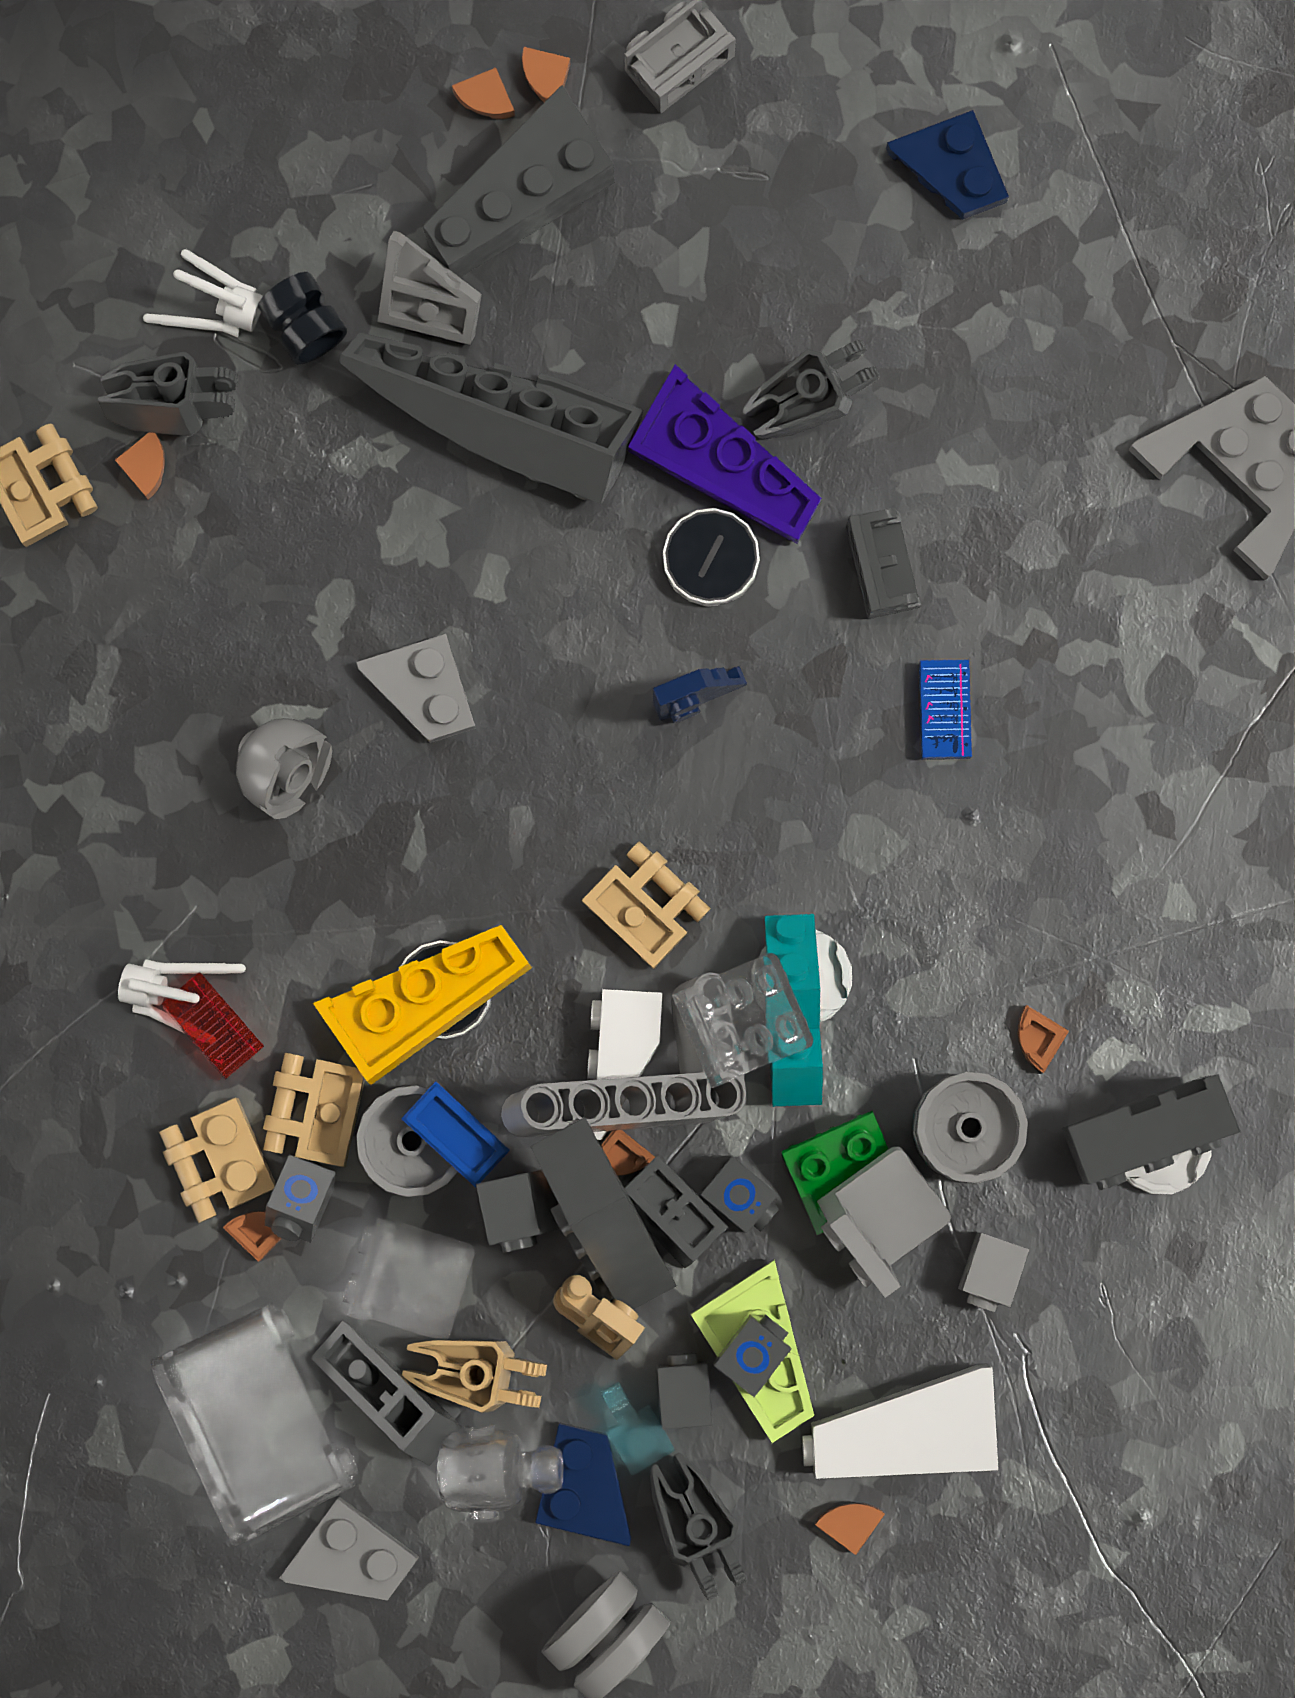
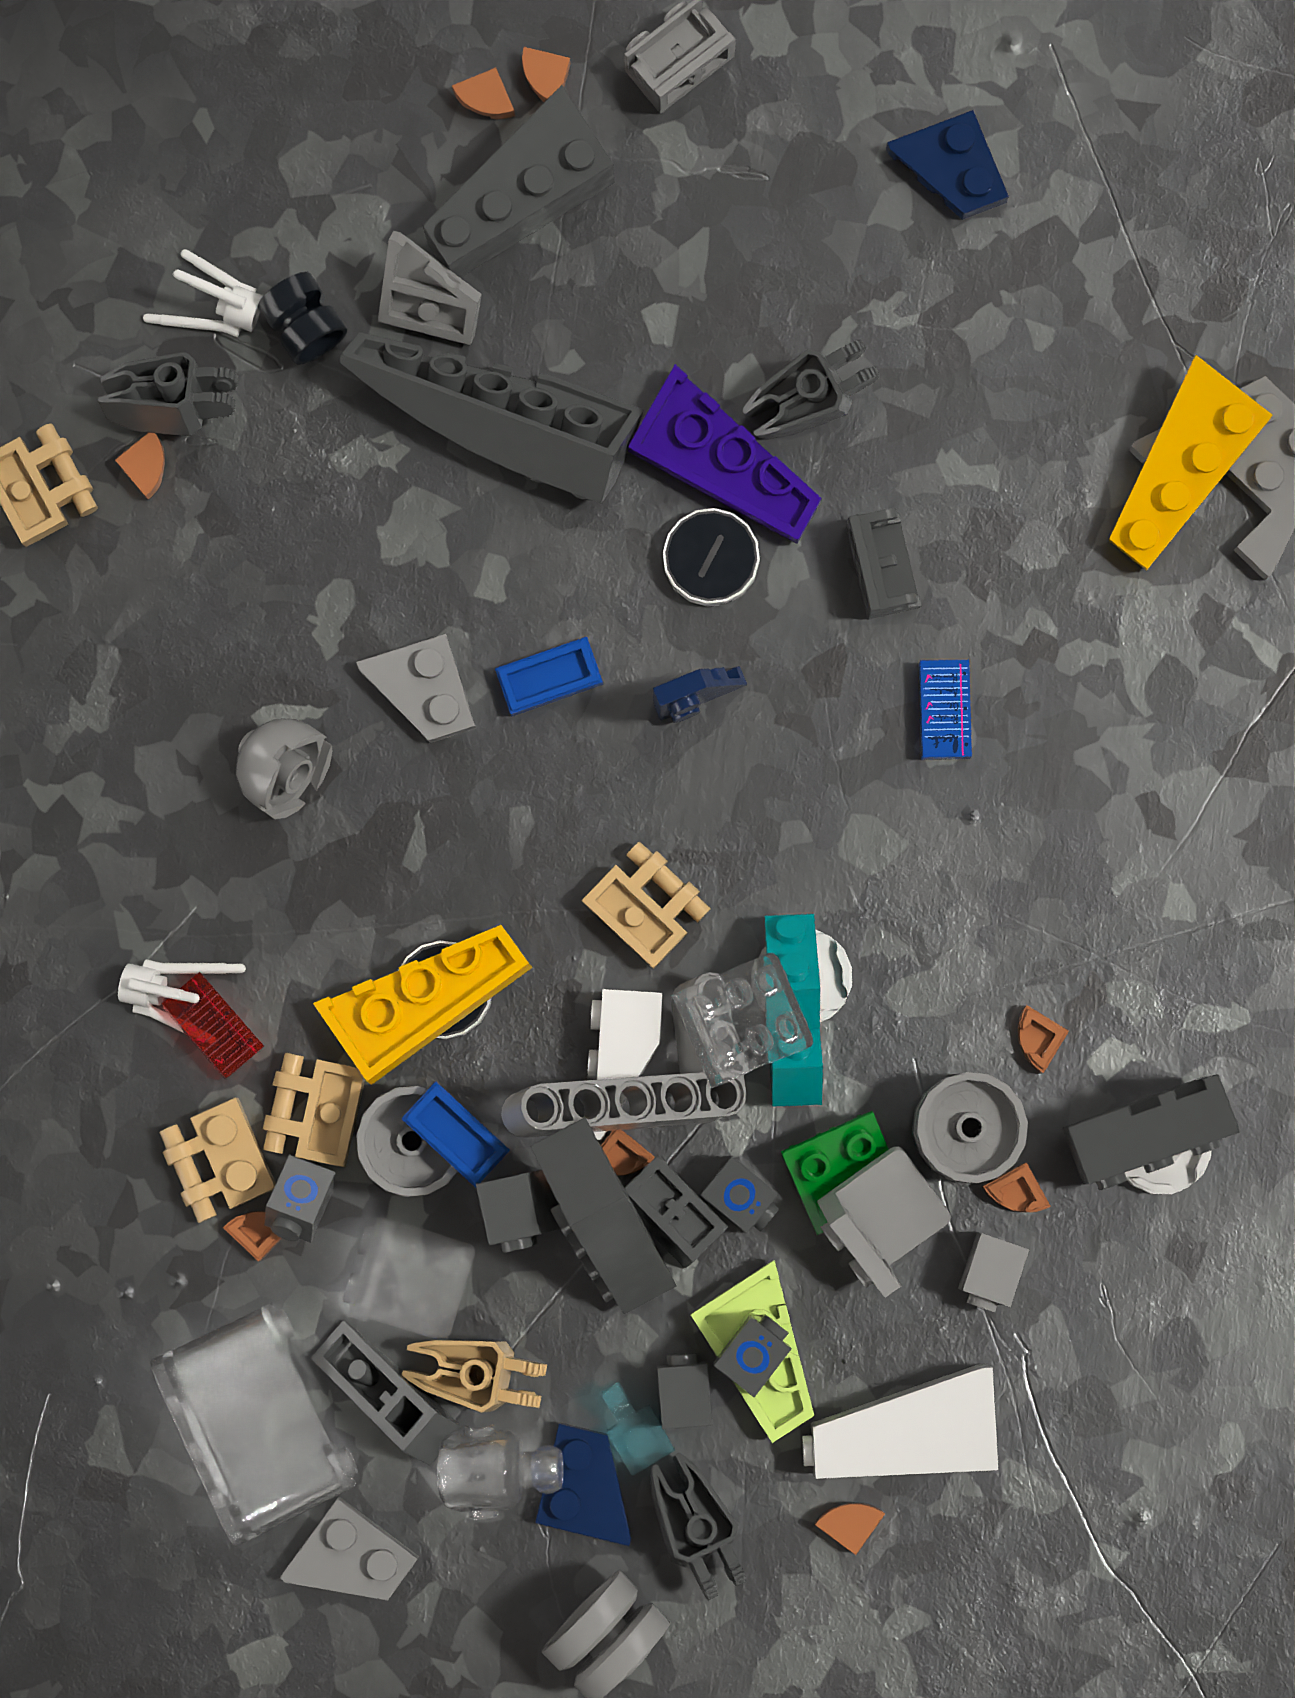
tan plate [553,1275,645,1360] -> none
none -> blue tile [495,637,603,716]
none -> nougat tile [982,1163,1051,1212]
none -> yellow wing [1109,355,1273,571]

